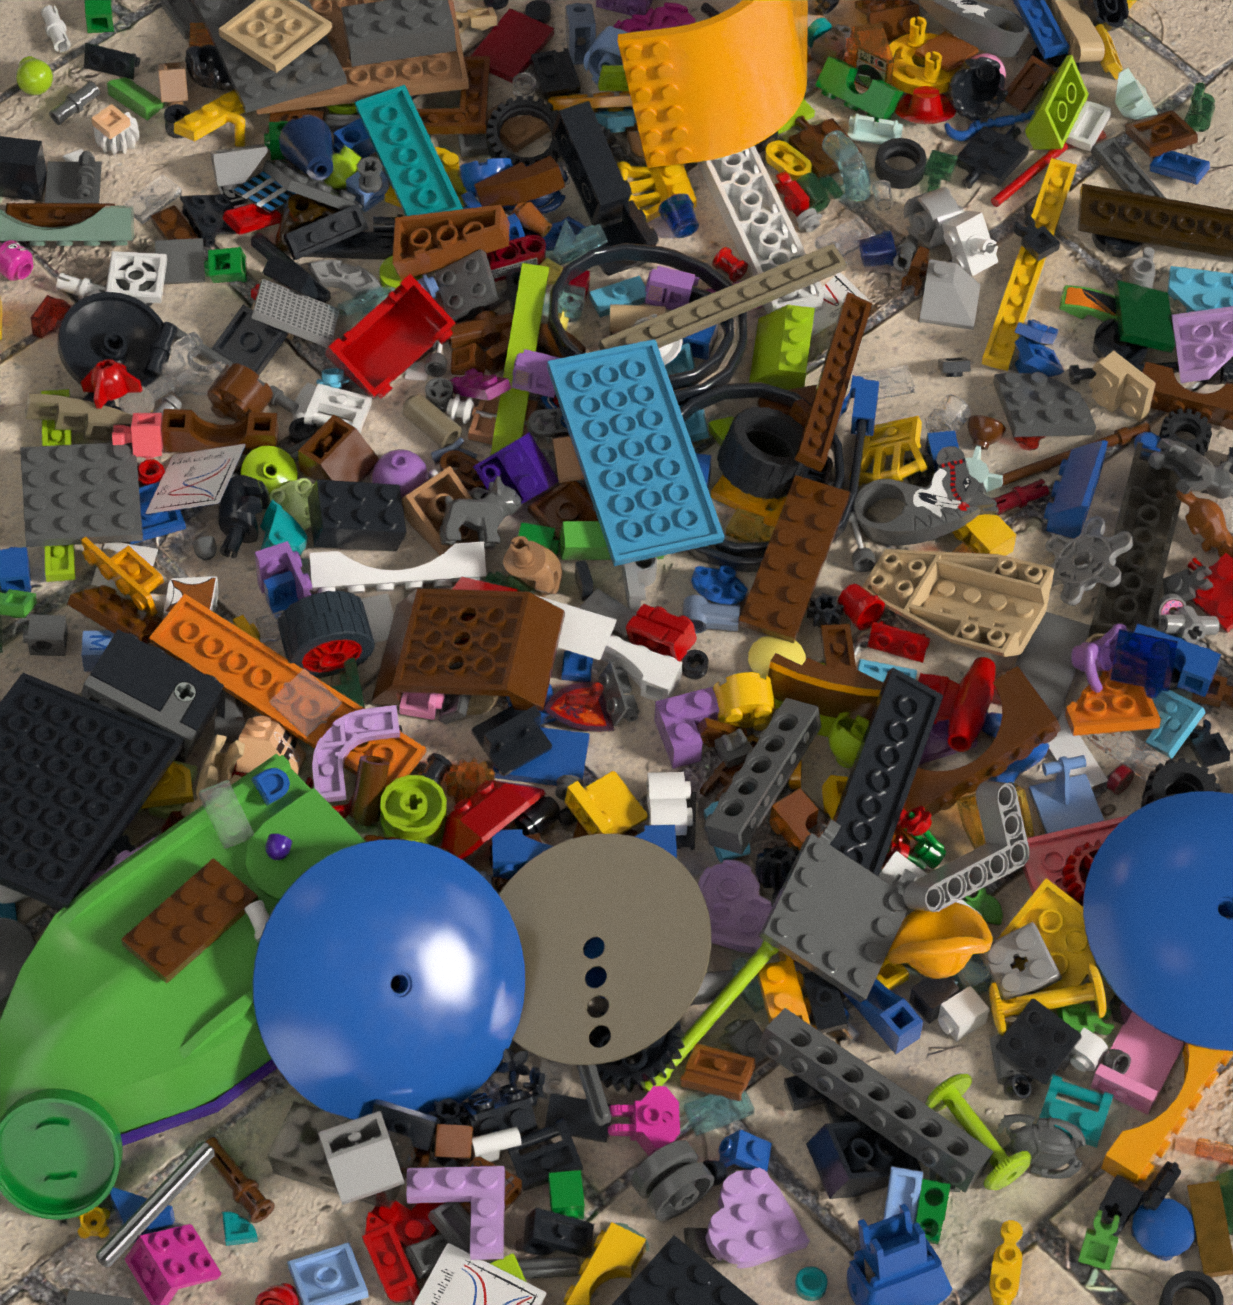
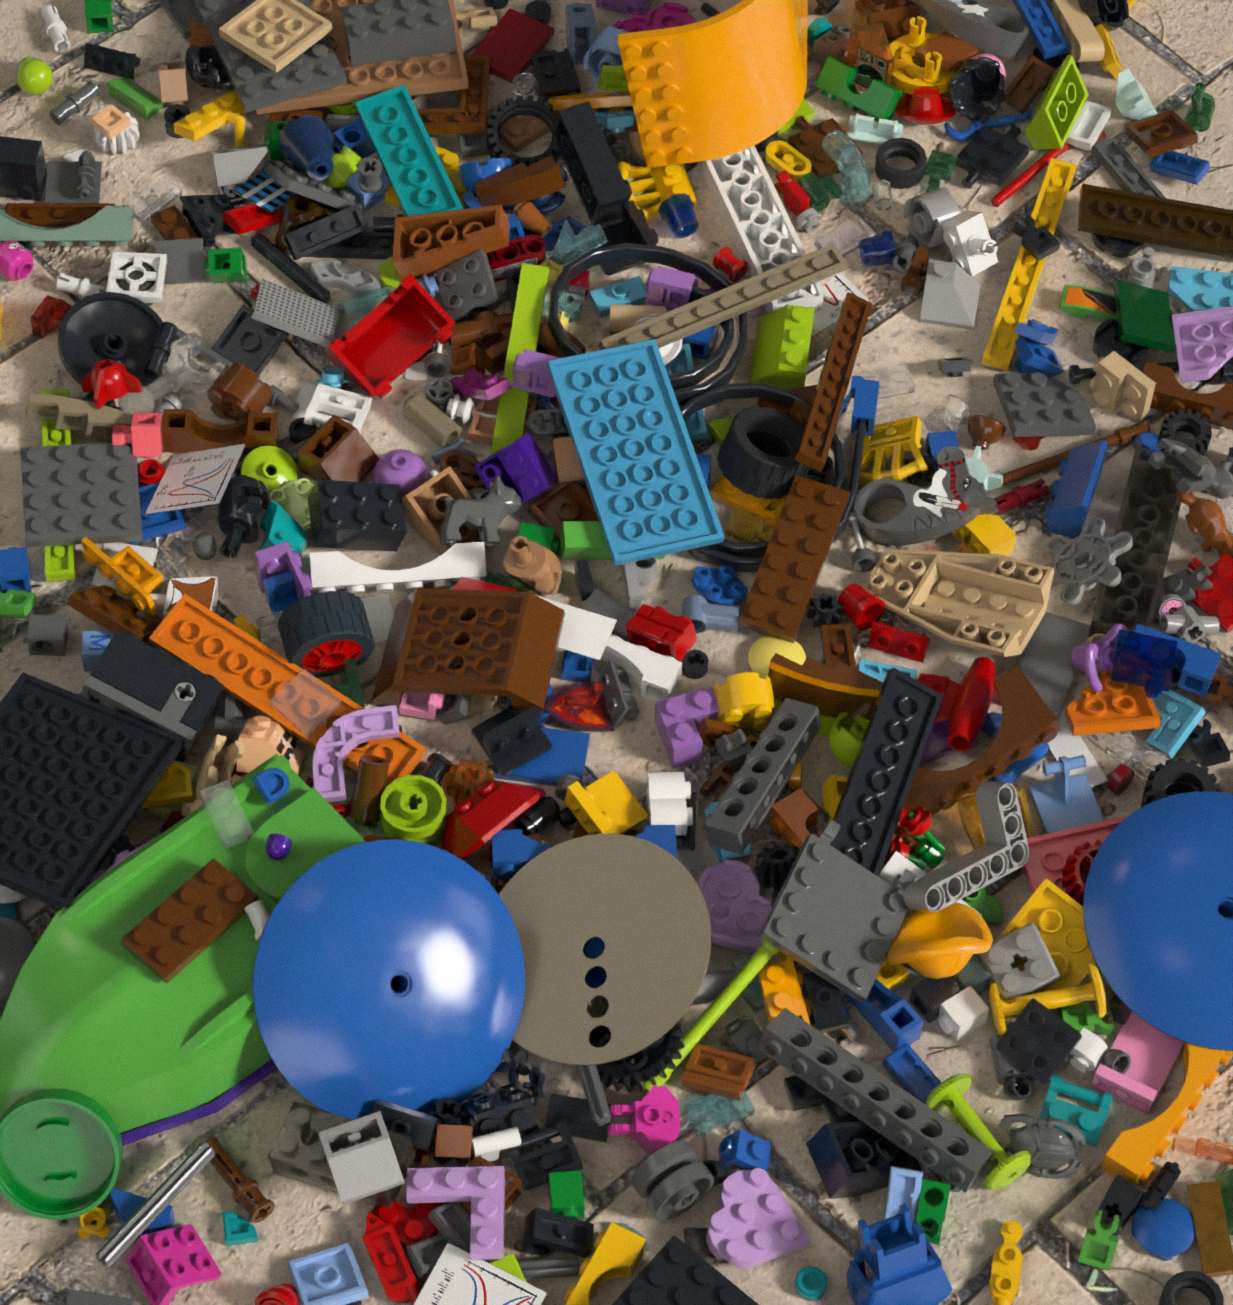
black slope [263,255,319,299] -> none
none -> blue plate [882,1043,941,1104]

